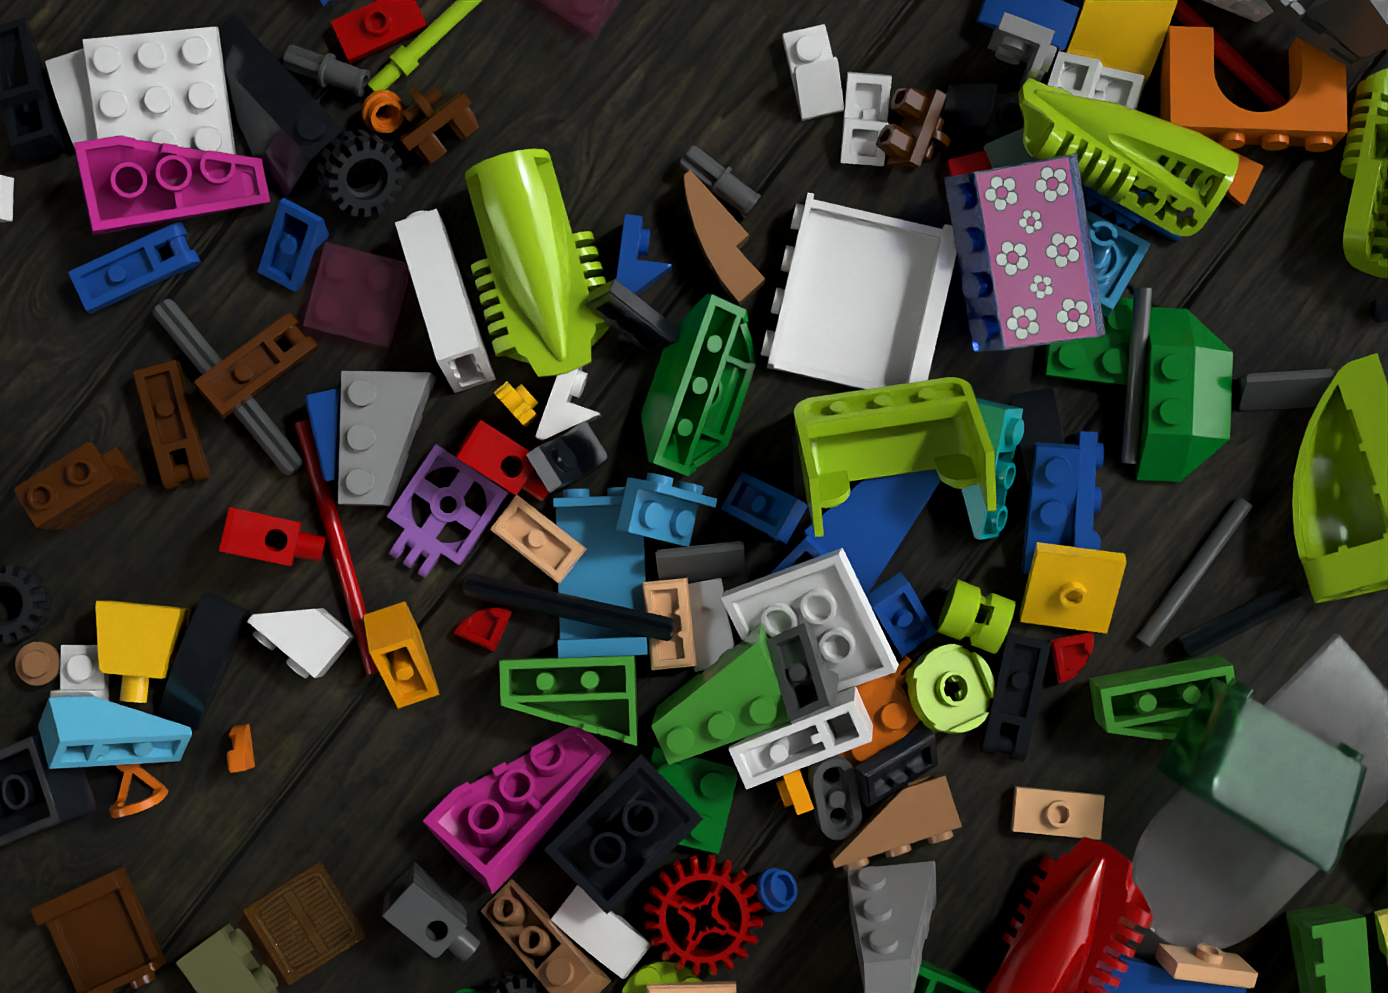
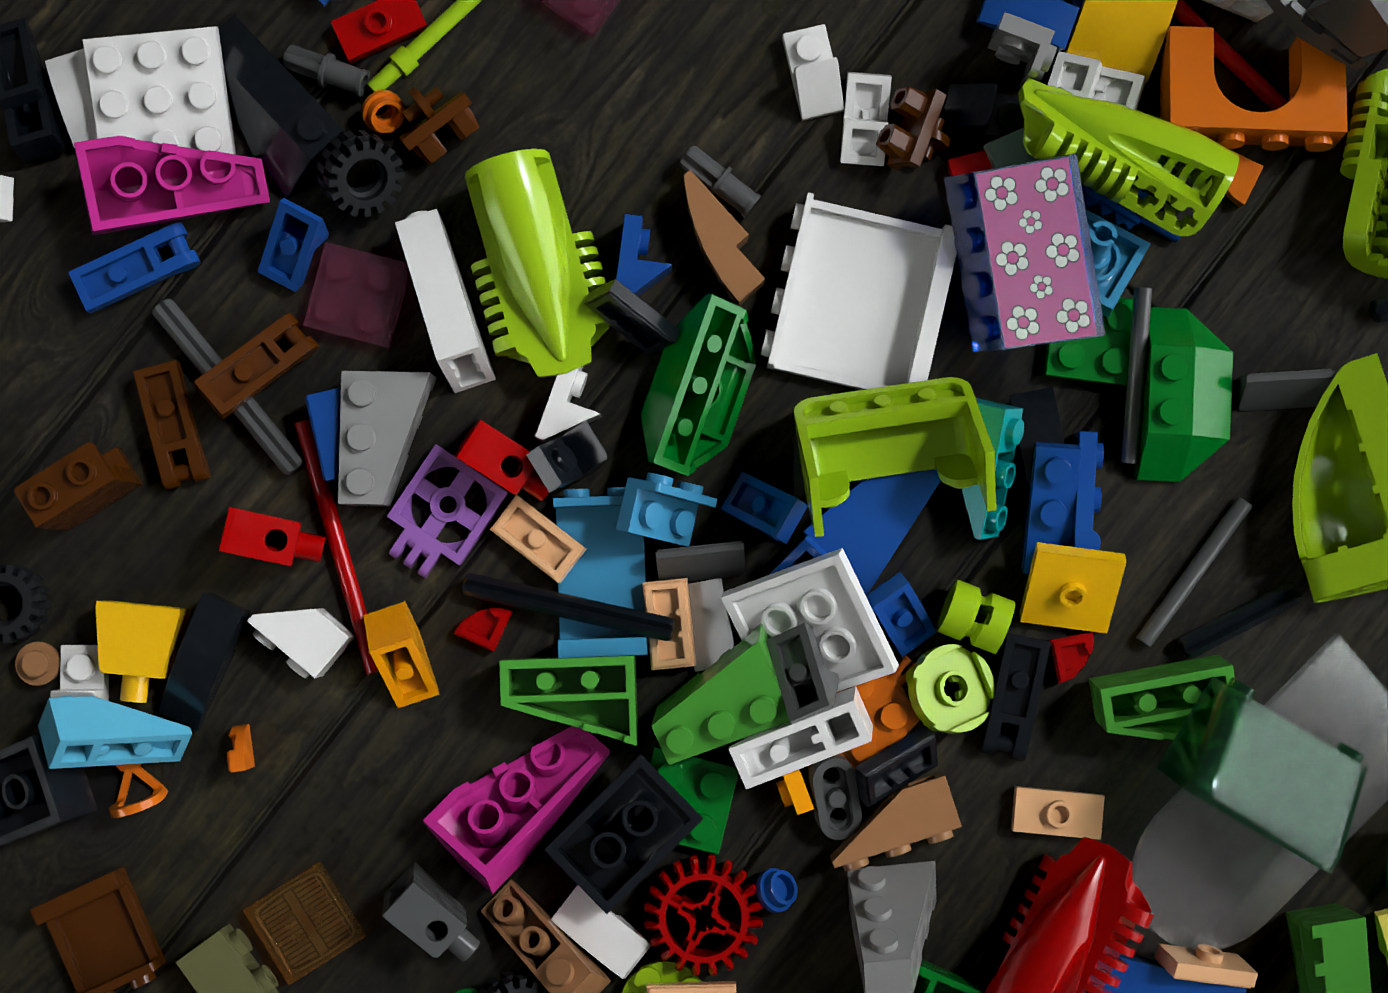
yellow plate [494,381,539,429] -> none

